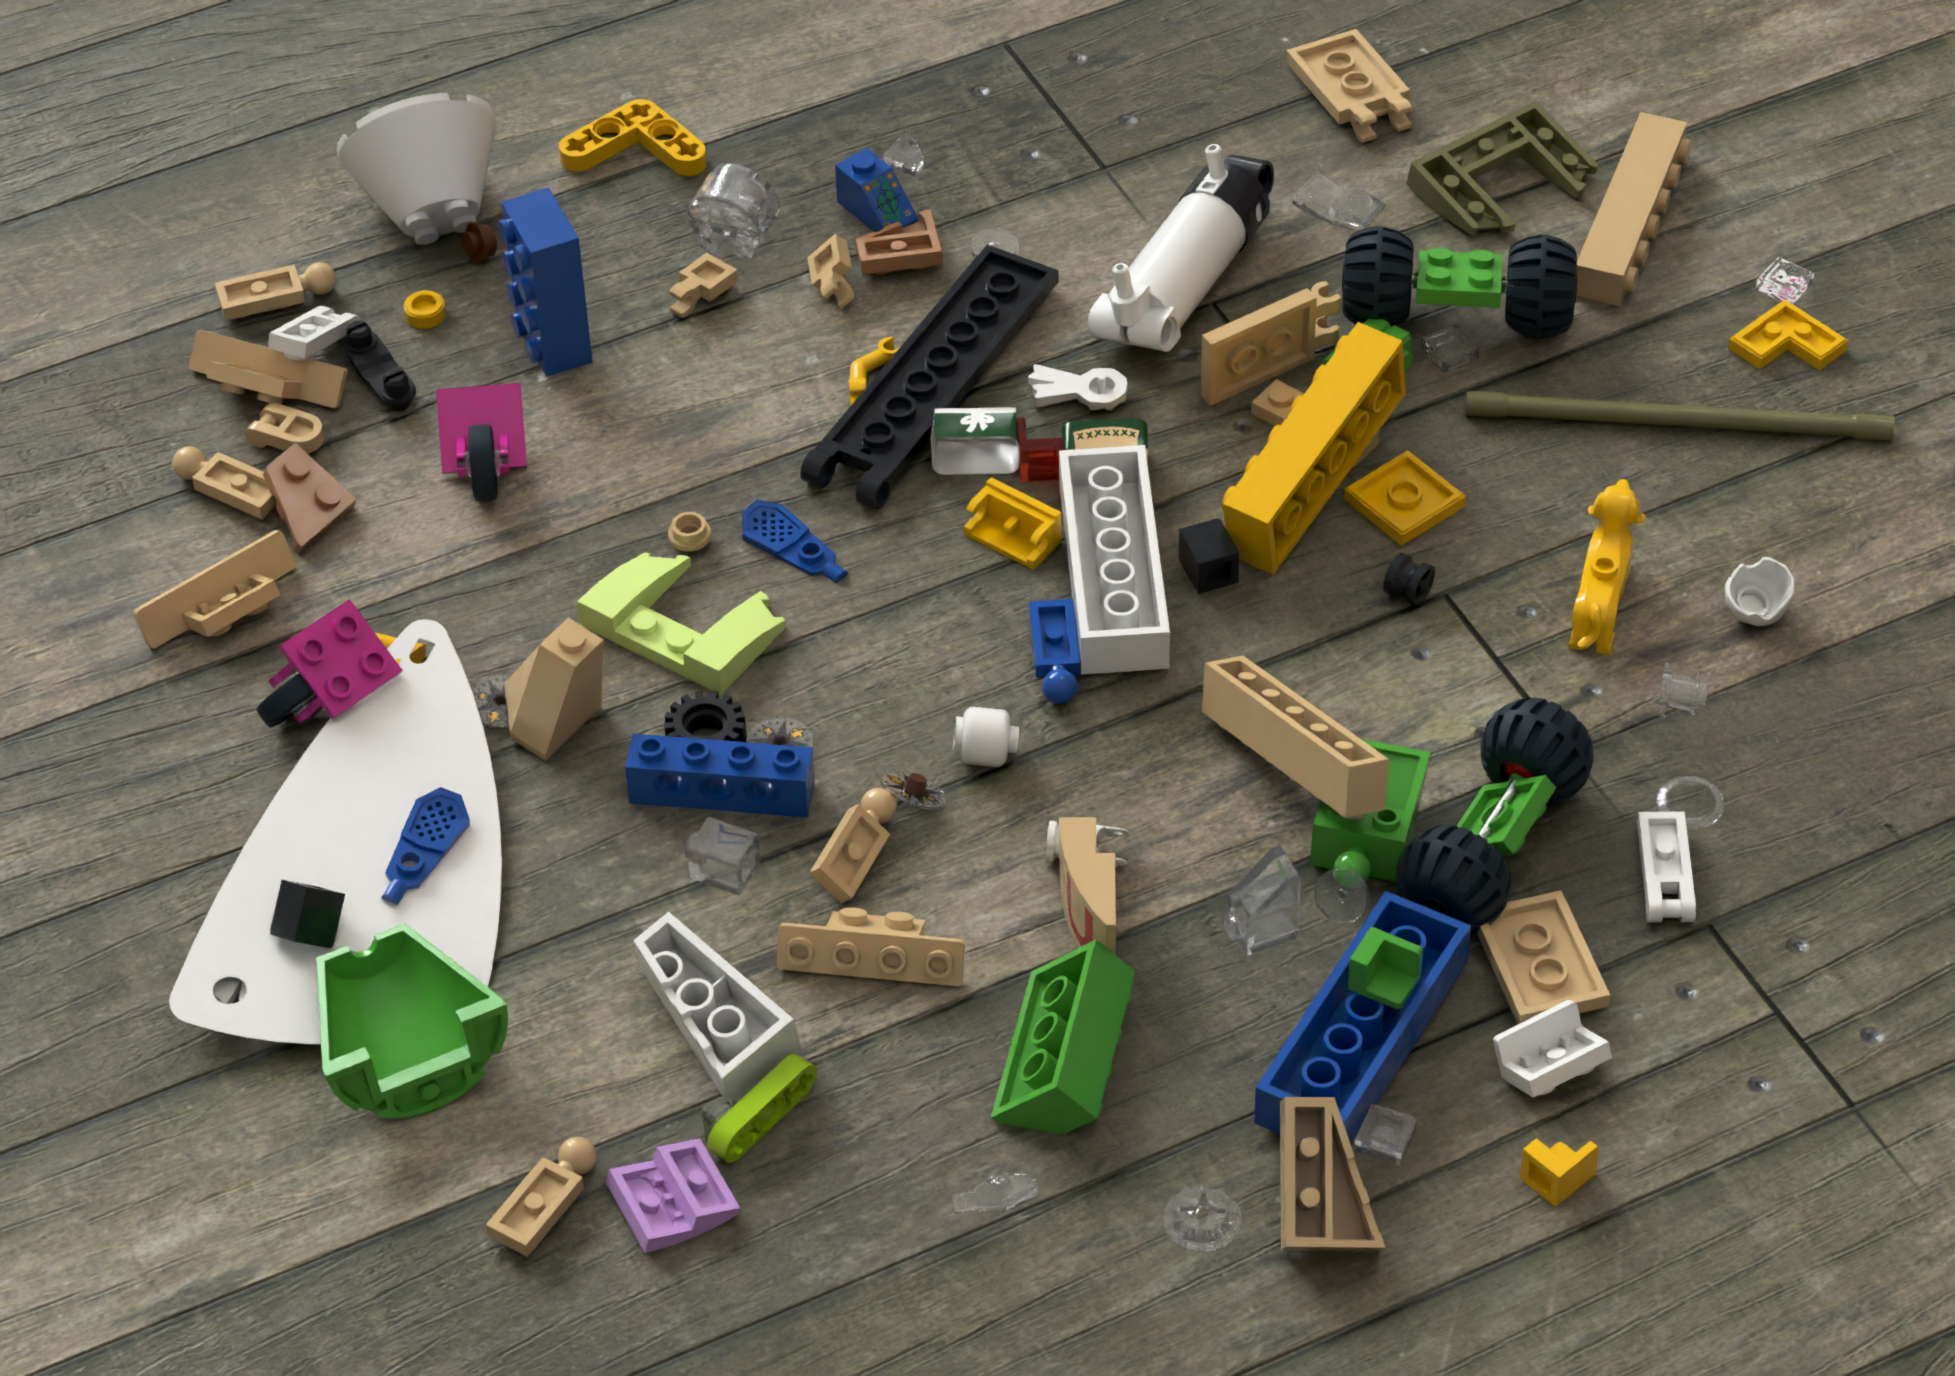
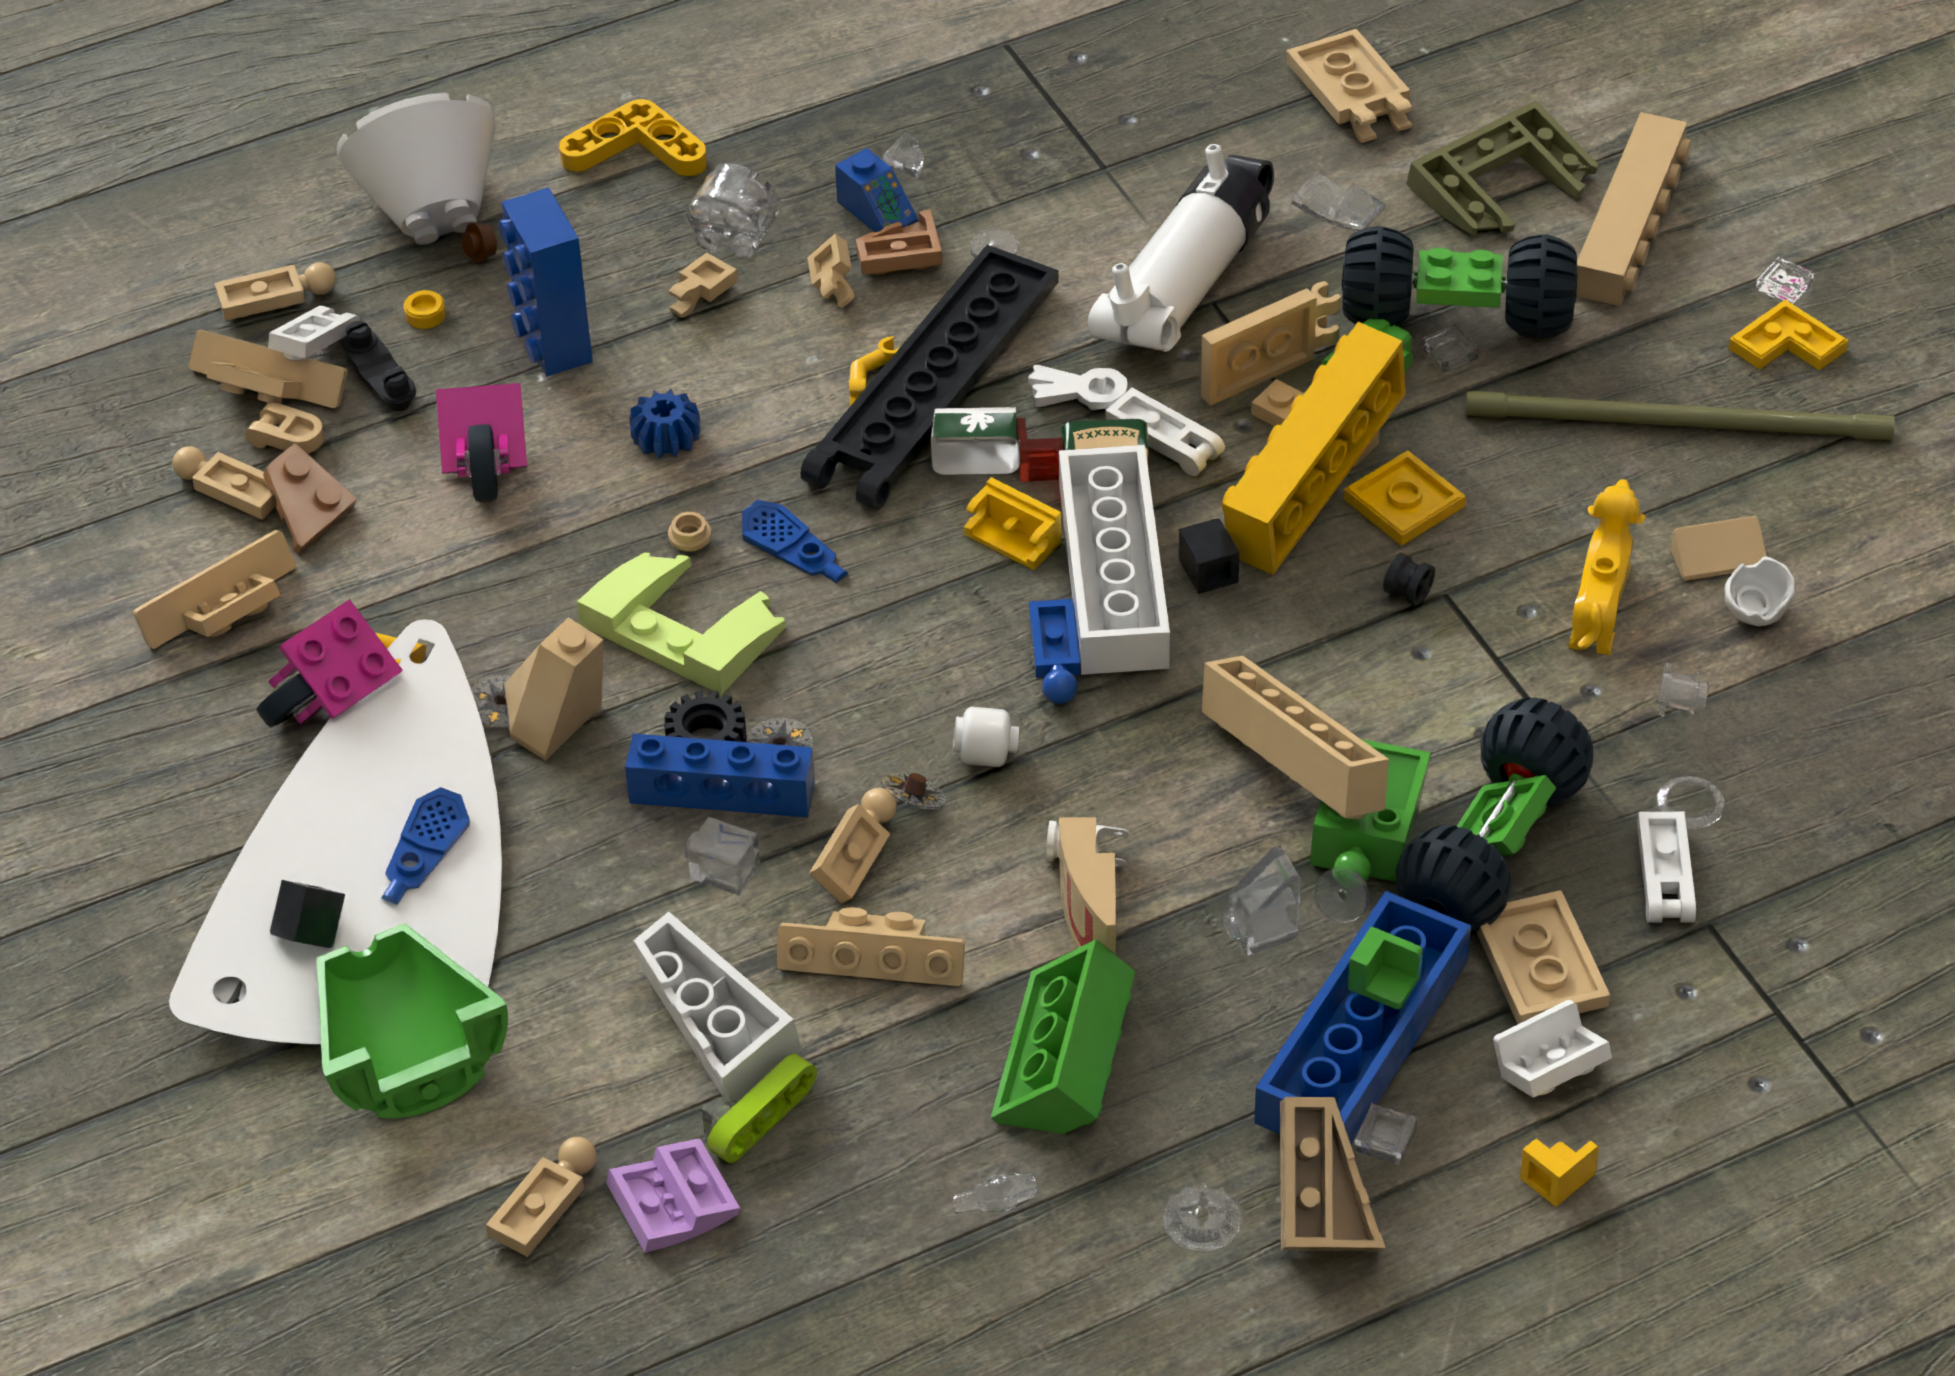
none -> blue gear [629,389,701,459]
none -> white plate [1106,388,1225,476]
none -> tan slope [1671,516,1767,581]

